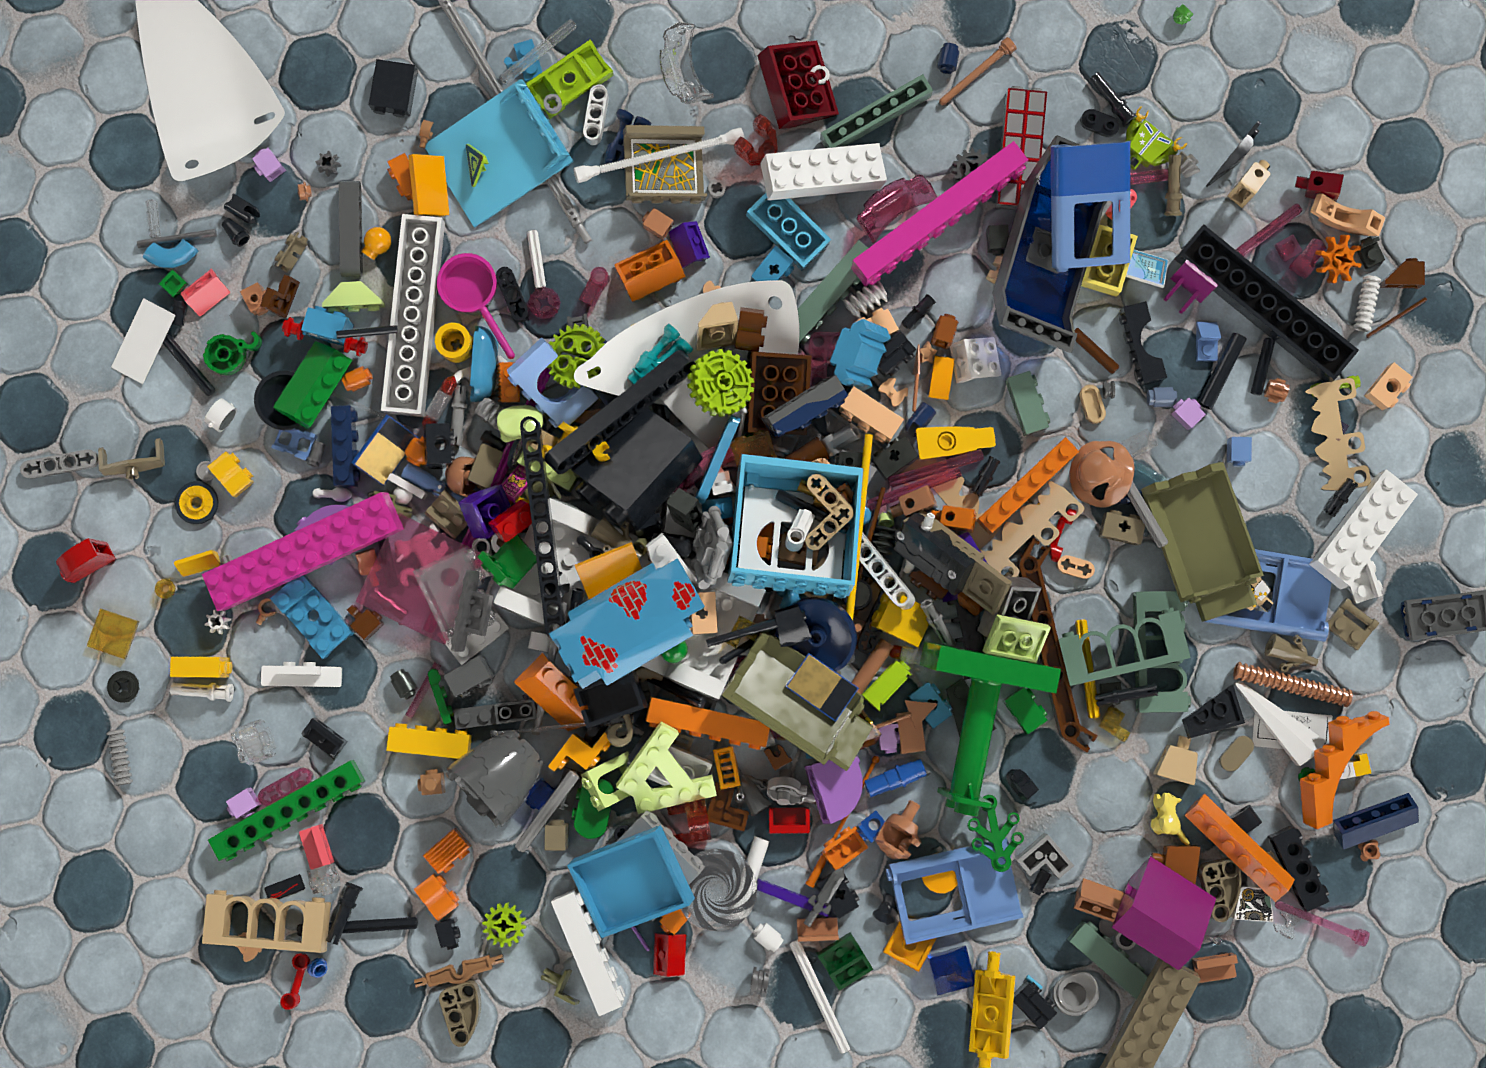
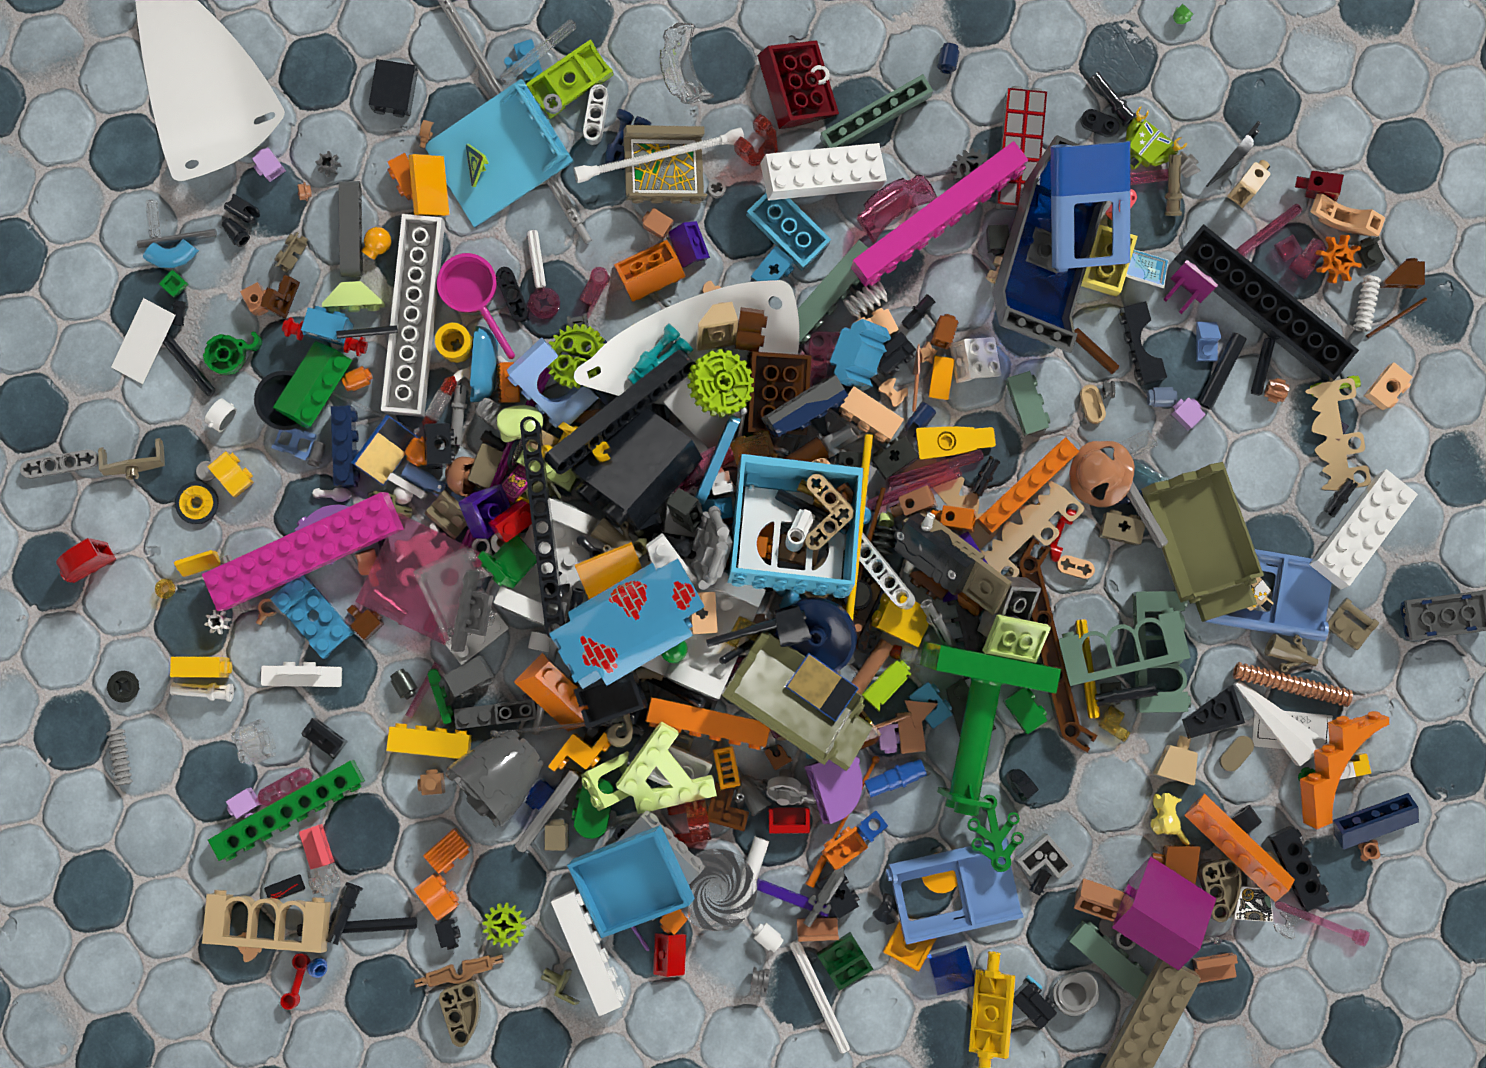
clear yellow tile [87,609,140,659] -> none
coral panel [181,269,230,316] -> none
nougat piece [875,800,921,860] -> none
nougat piece [939,37,1017,106] -> none
medium blue brick [1227,437,1252,467] -> none
white bracket [1348,559,1383,604] -> none

